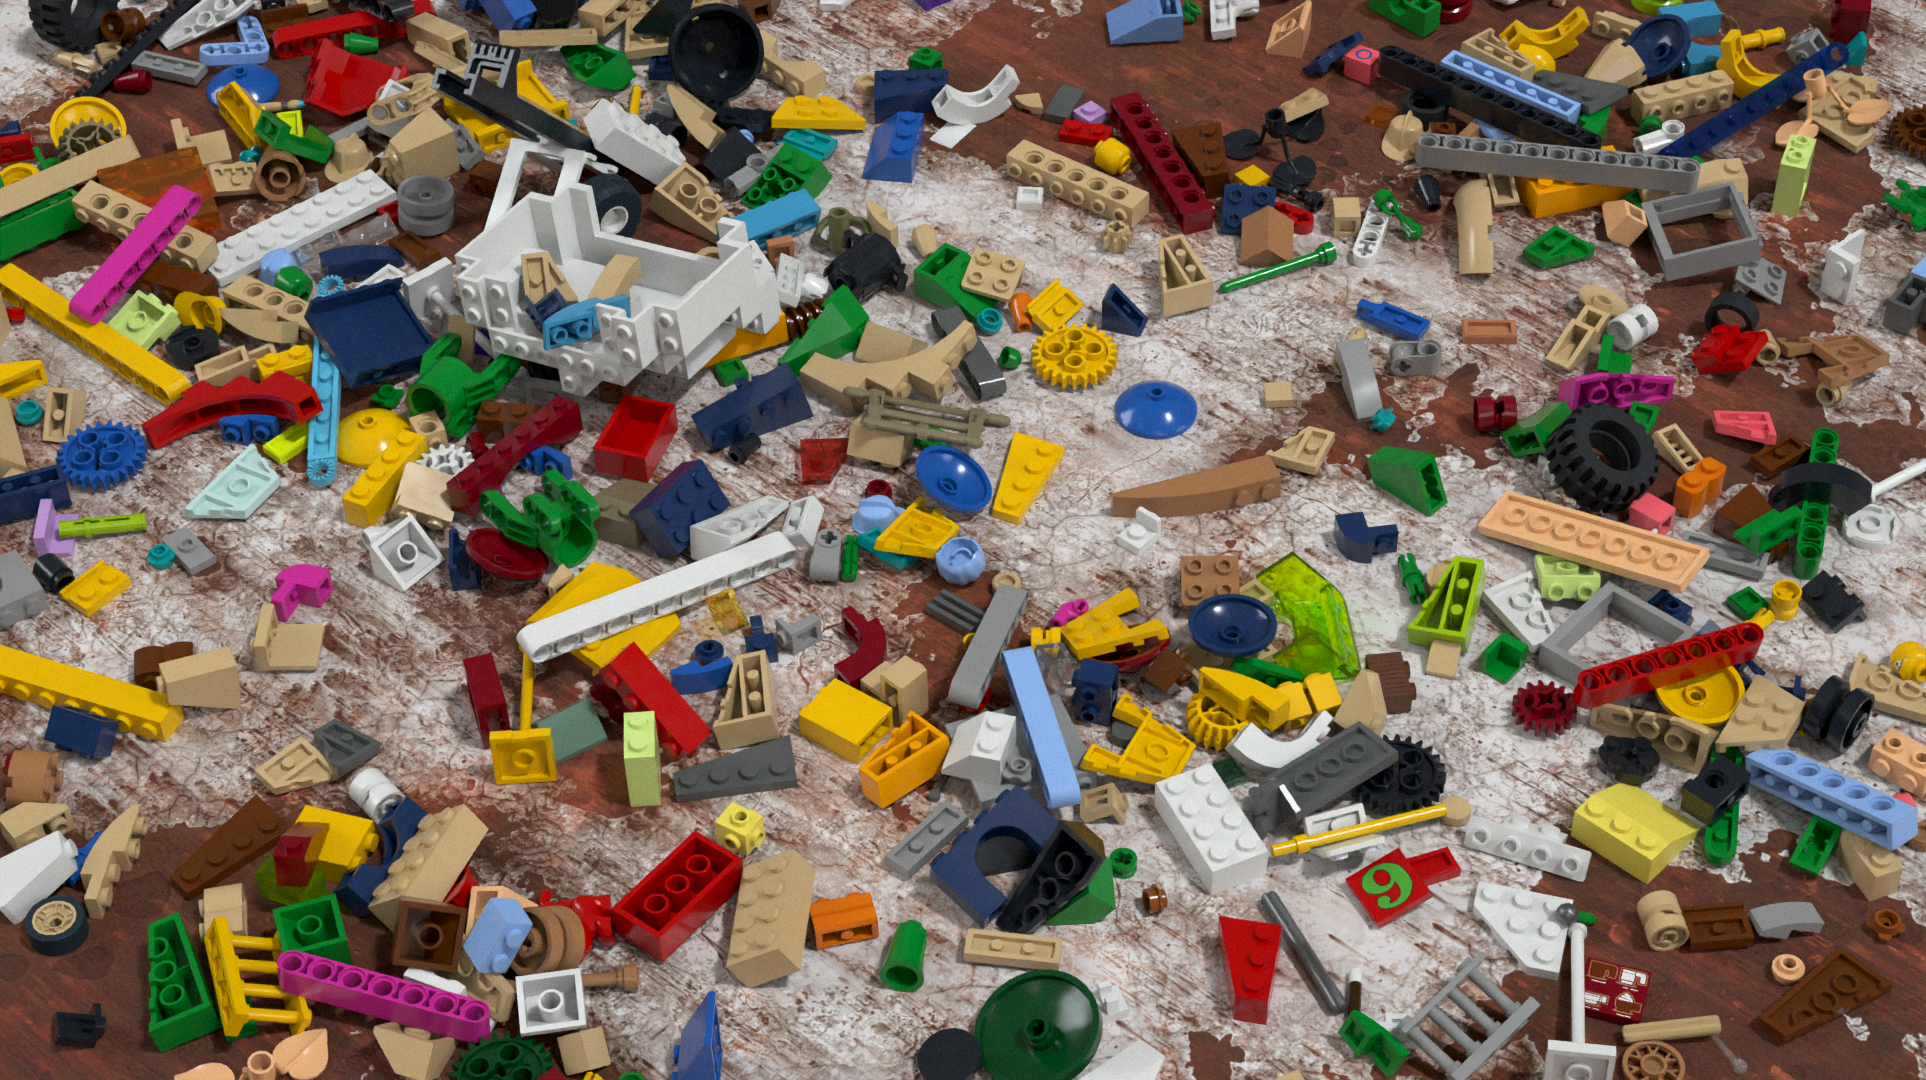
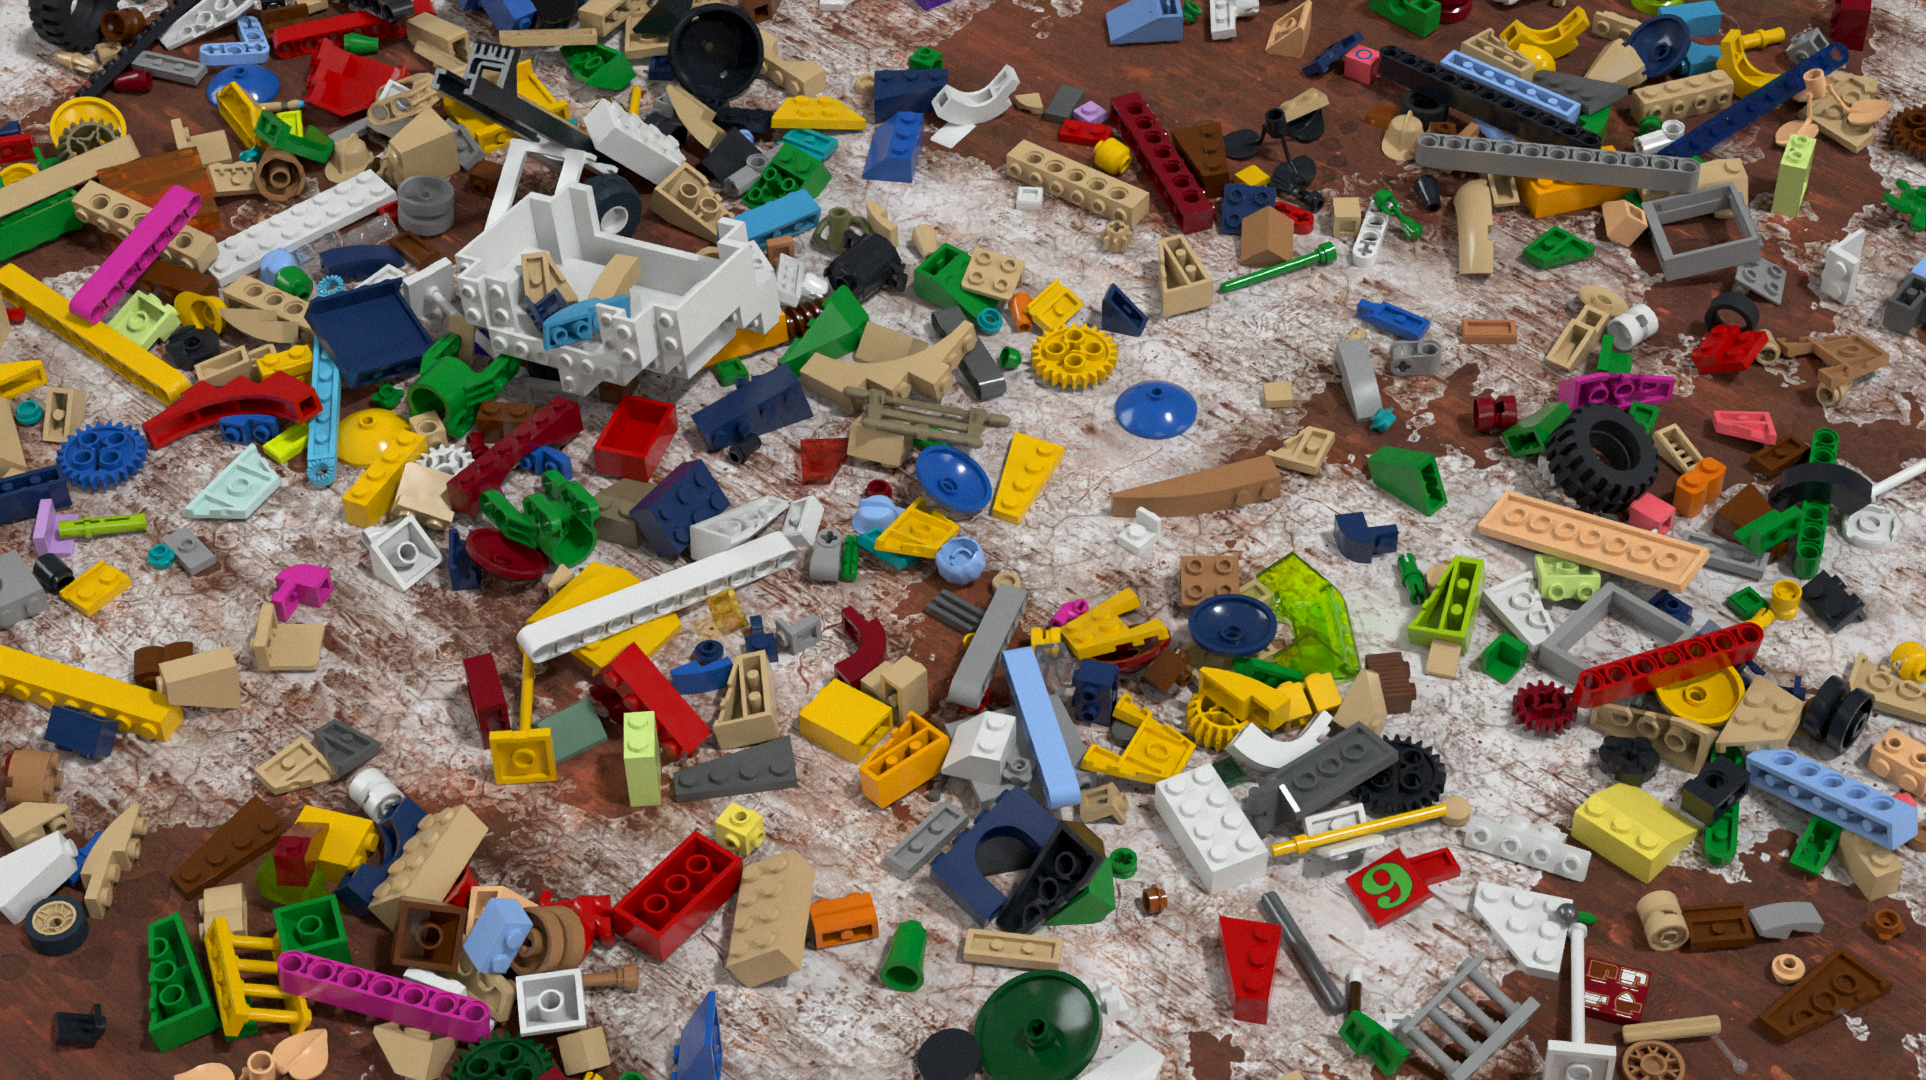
teal slope [1842,31,1867,66] -> none

